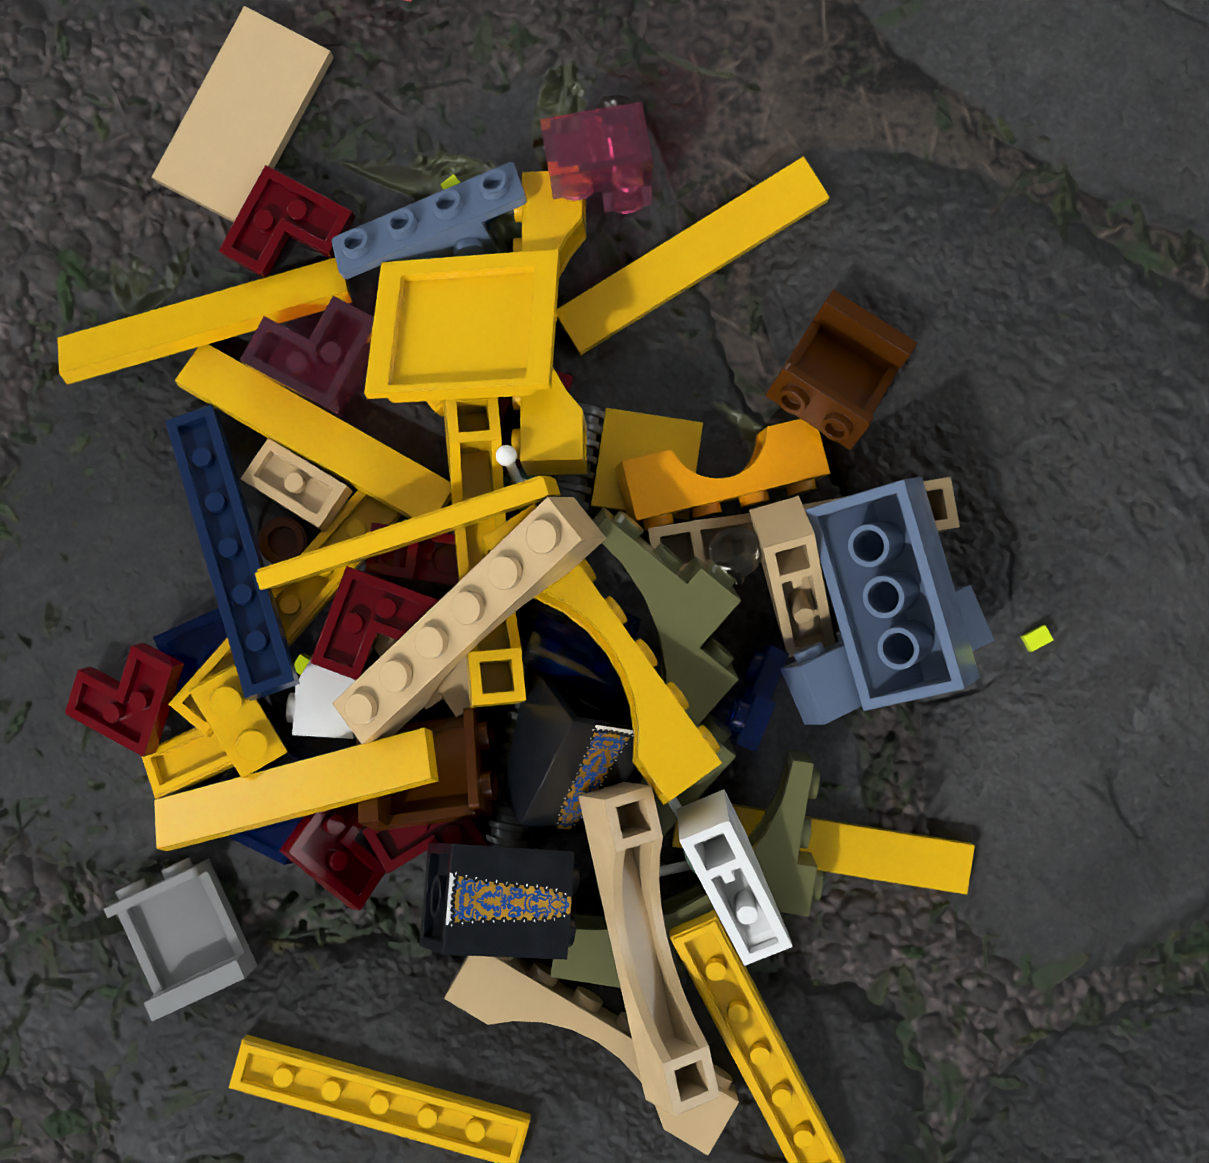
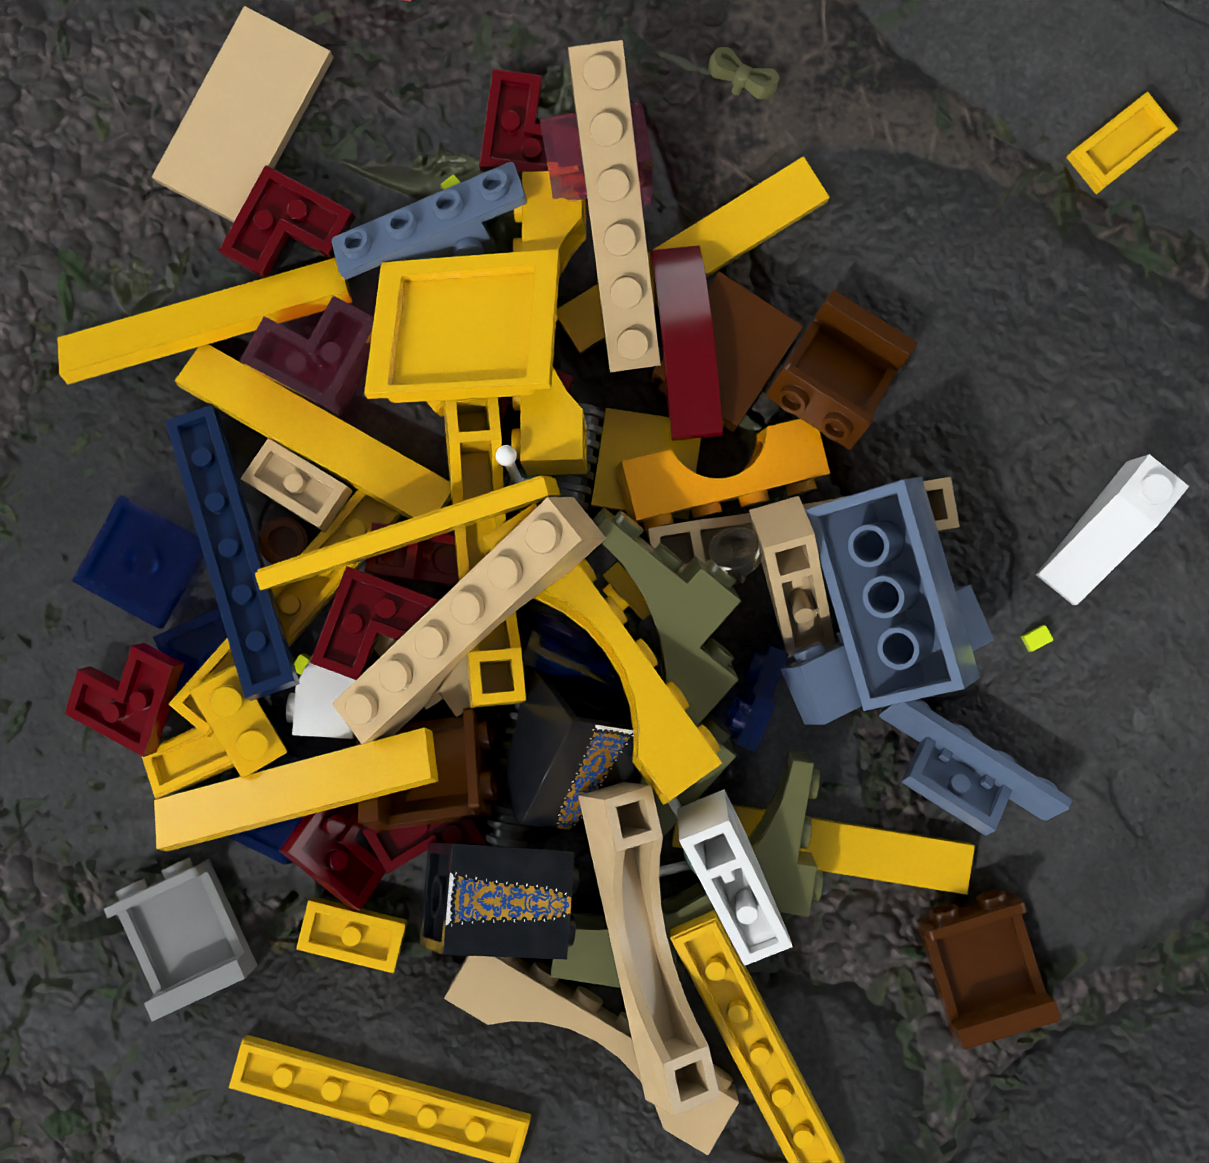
none -> clear blue plate [72,494,204,629]
none -> yellow plate [296,896,408,973]
none -> dark red plate [479,69,582,177]
none -> tan arch [568,40,661,372]
none -> yellow bracket [602,562,651,620]
none -> dark red slope [650,245,723,441]
none -> reddish brown panel [651,272,803,433]
none -> olive piece [708,47,779,100]
none -> sand blue bracket [879,699,1072,836]
none -> reddish brown panel [917,890,1061,1050]
none -> white slope [1035,454,1189,605]
none -> yellow tile [1066,91,1178,195]

